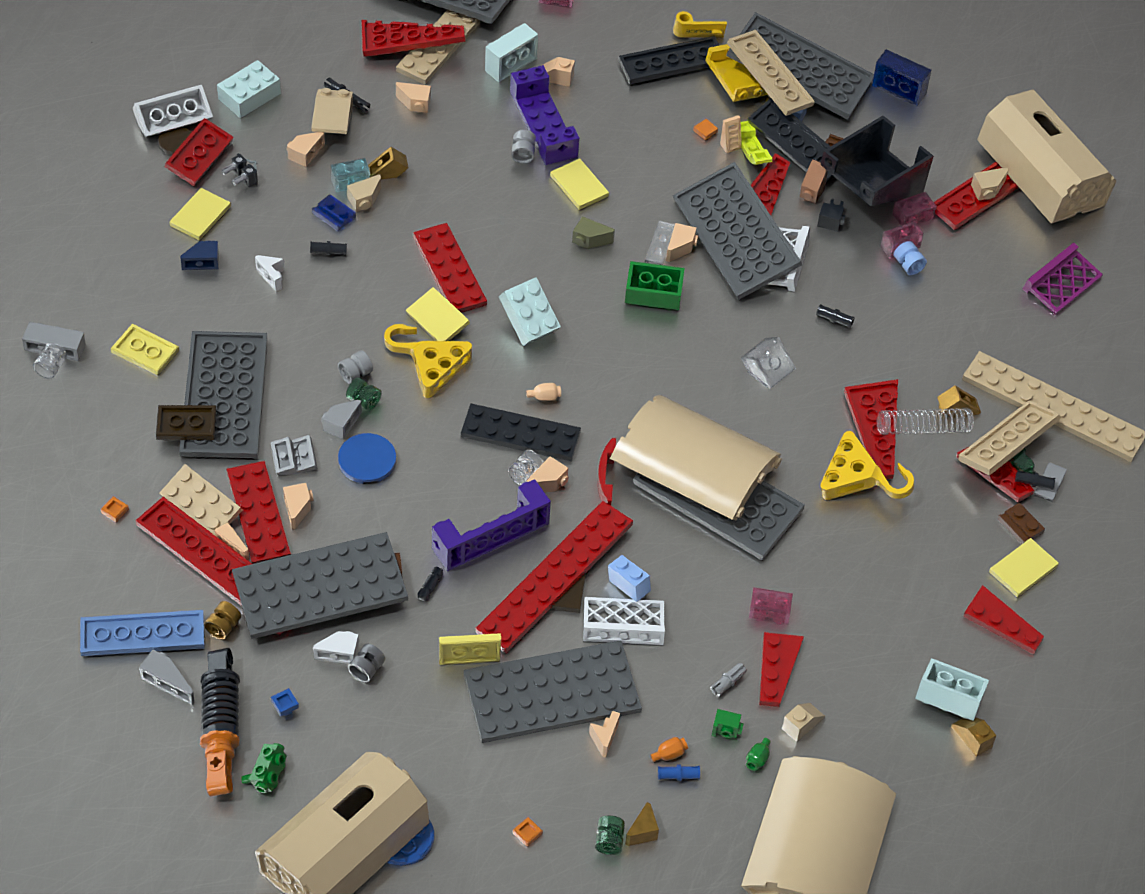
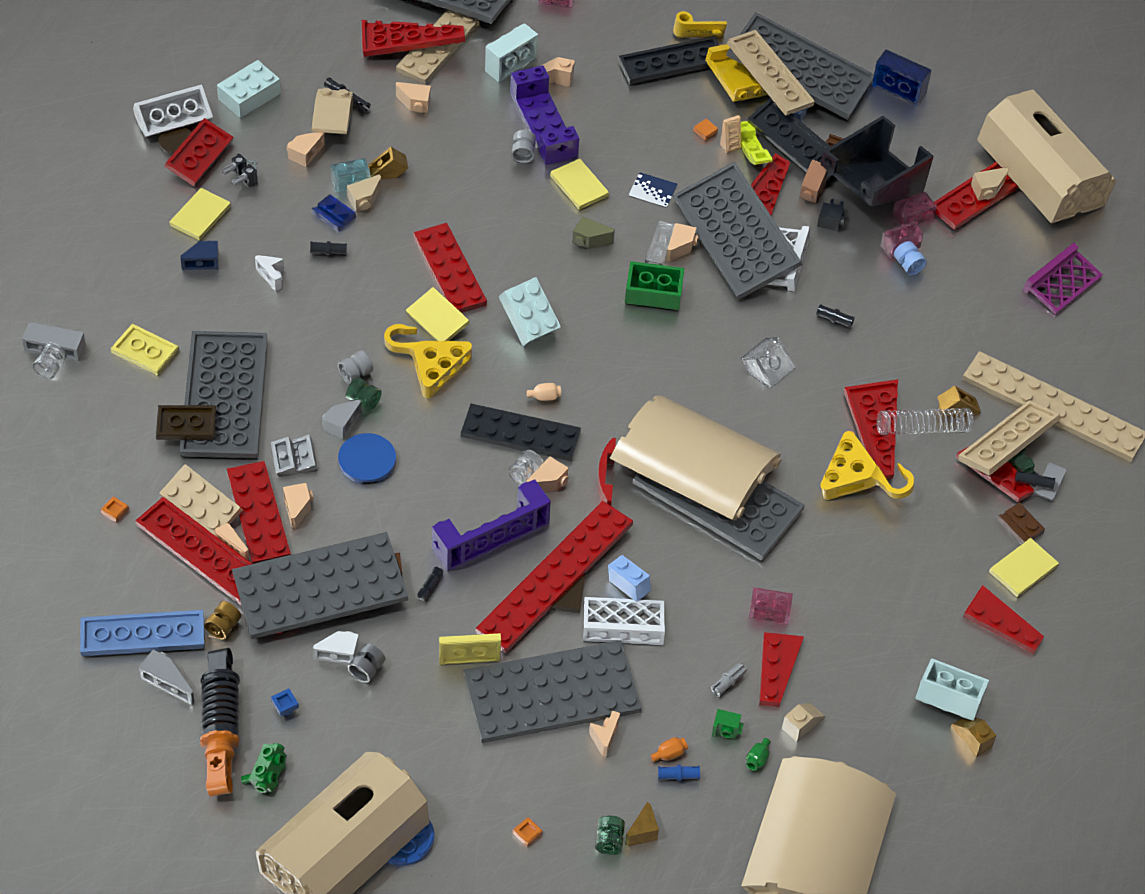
none -> sticker [629,172,677,207]

